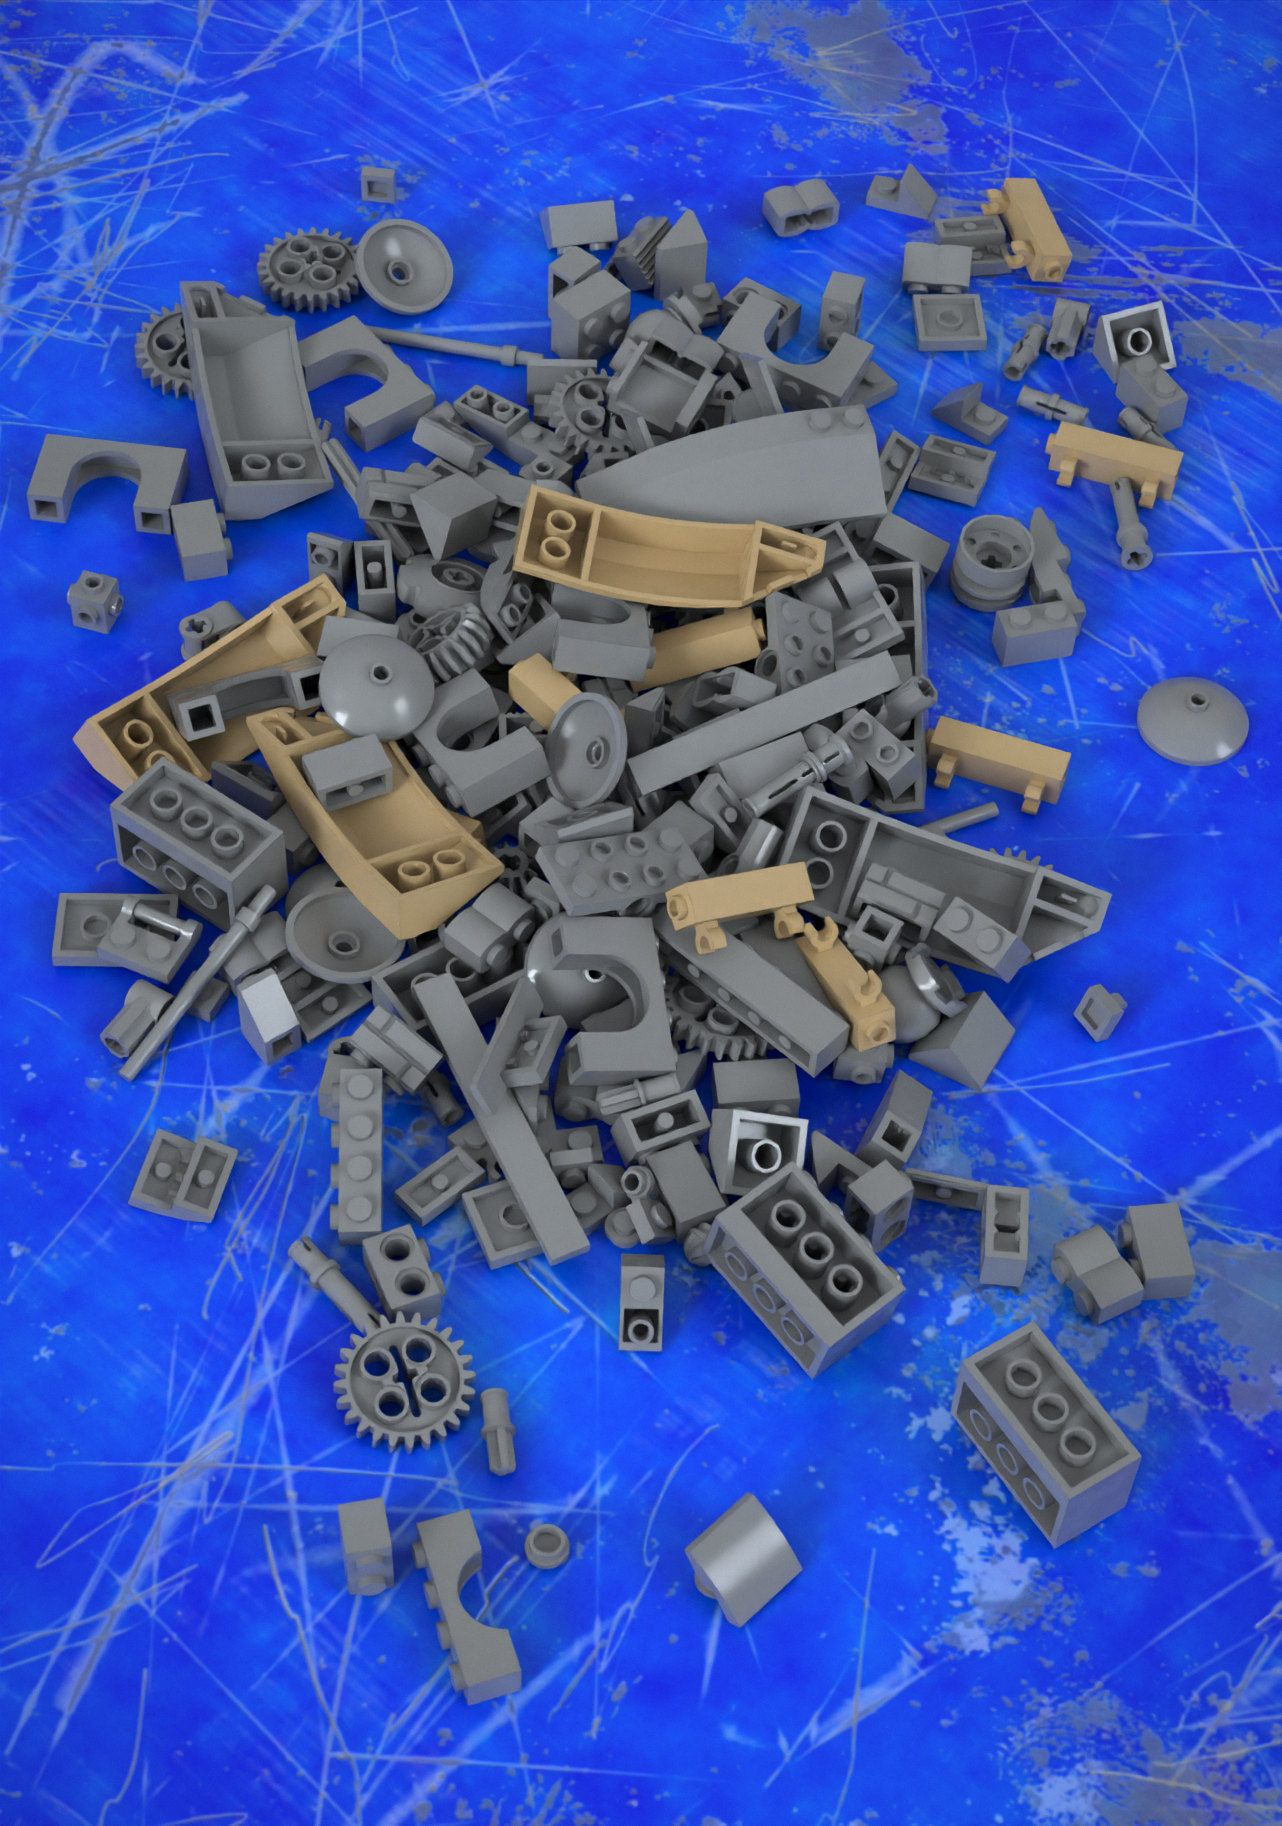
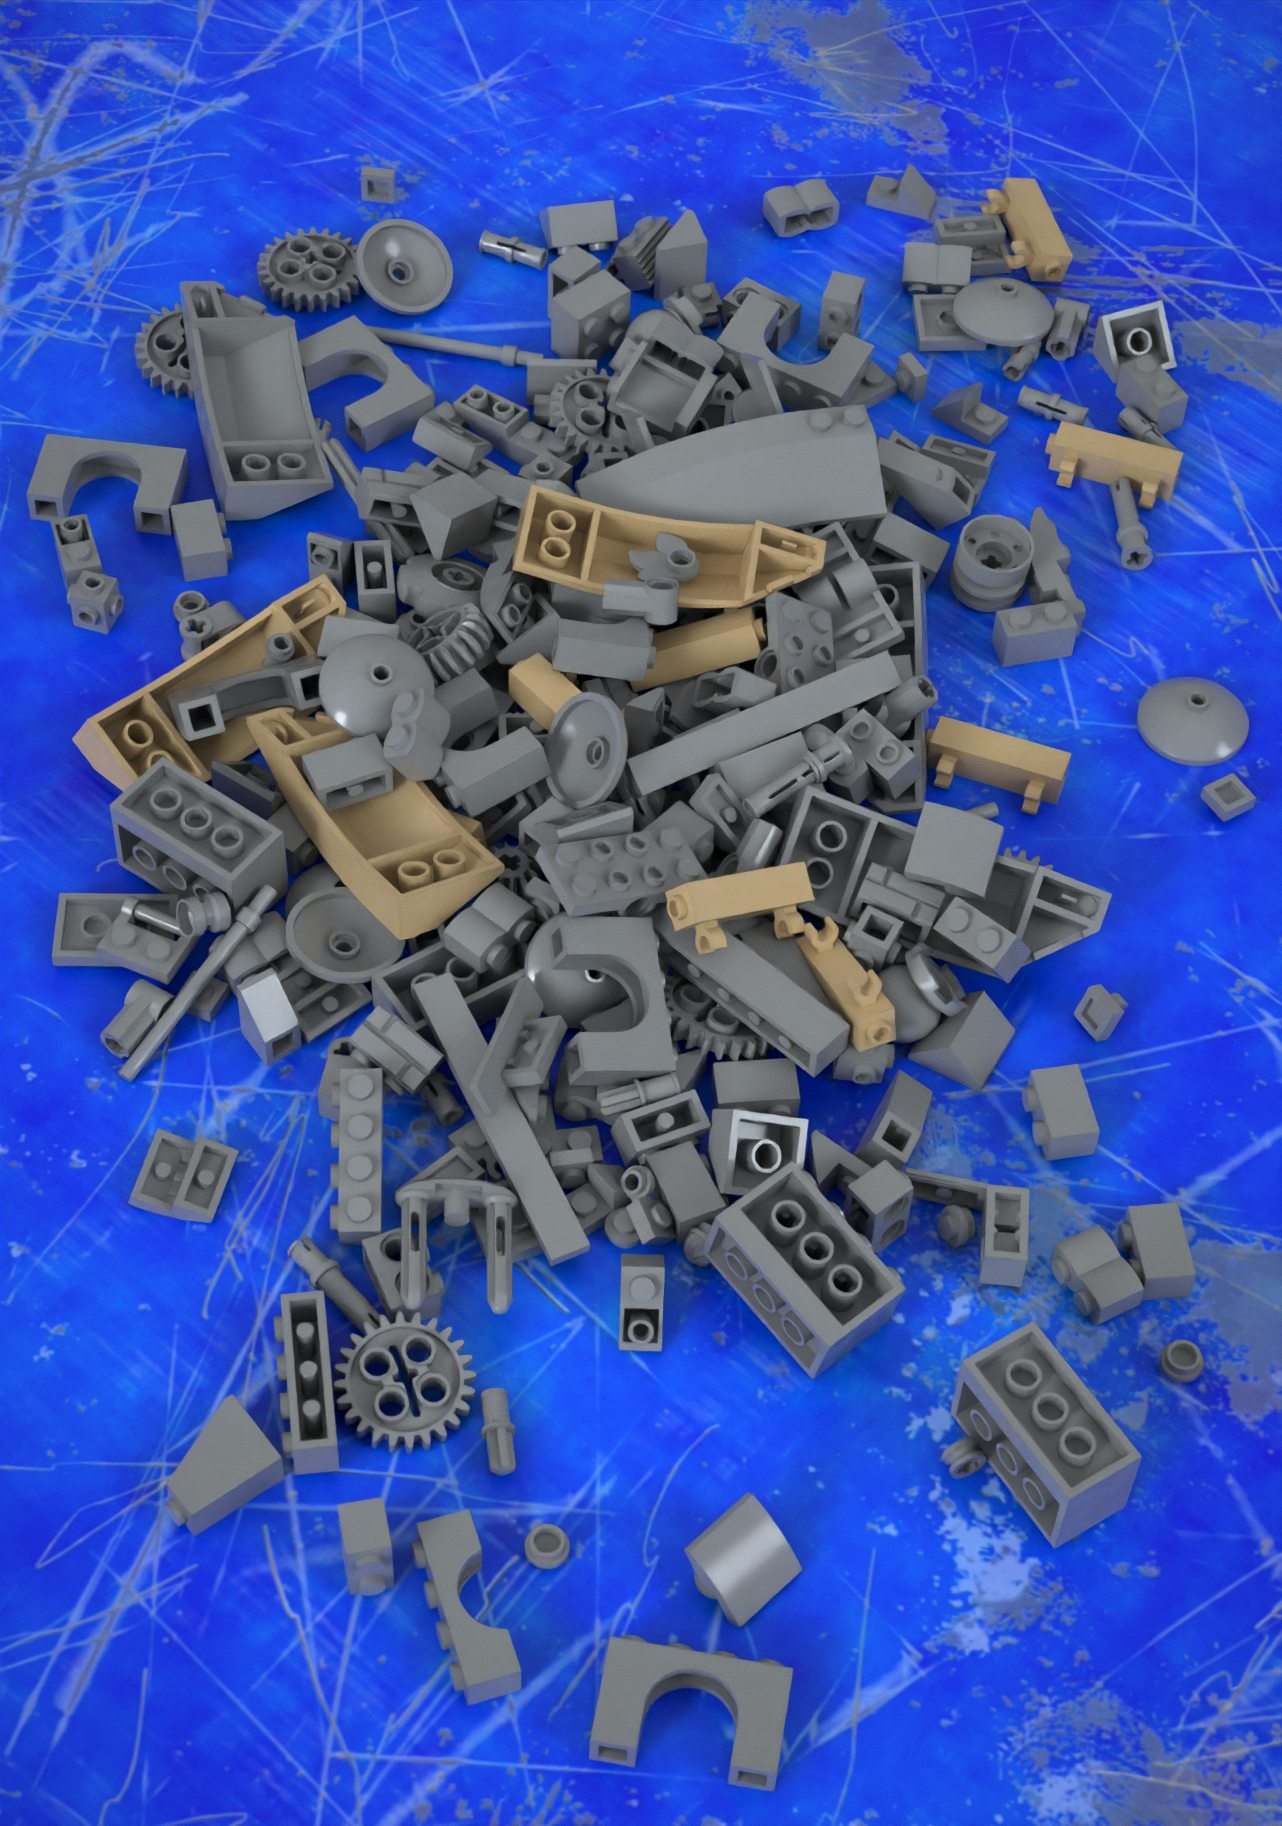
none -> light grey slope [50,514,103,593]
none -> light grey slope [165,1394,284,1536]
none -> light grey plate [173,591,210,622]
none -> light grey wheel [176,891,231,938]
none -> light grey pin [261,633,295,668]
none -> light grey brick [274,1290,340,1475]
none -> light grey brick [383,688,450,782]
none -> light grey piece [395,1177,518,1315]
none -> light grey pin [479,230,548,270]
none -> light grey arch [589,1635,793,1792]
none -> light grey piece [602,576,679,625]
none -> light grey plate [628,532,700,582]
none -> light grey slope [876,437,976,531]
none -> light grey plate [894,352,928,402]
none -> light grey slope [904,801,1004,901]
none -> light grey plate [938,1205,975,1247]
none -> light grey bush [941,1437,987,1479]
none -> light grey dish [952,277,1054,347]
none -> light grey brick [1022,1064,1100,1161]
none -> light grey plate [1160,1340,1204,1382]
none -> light grey plate [1200,773,1256,822]

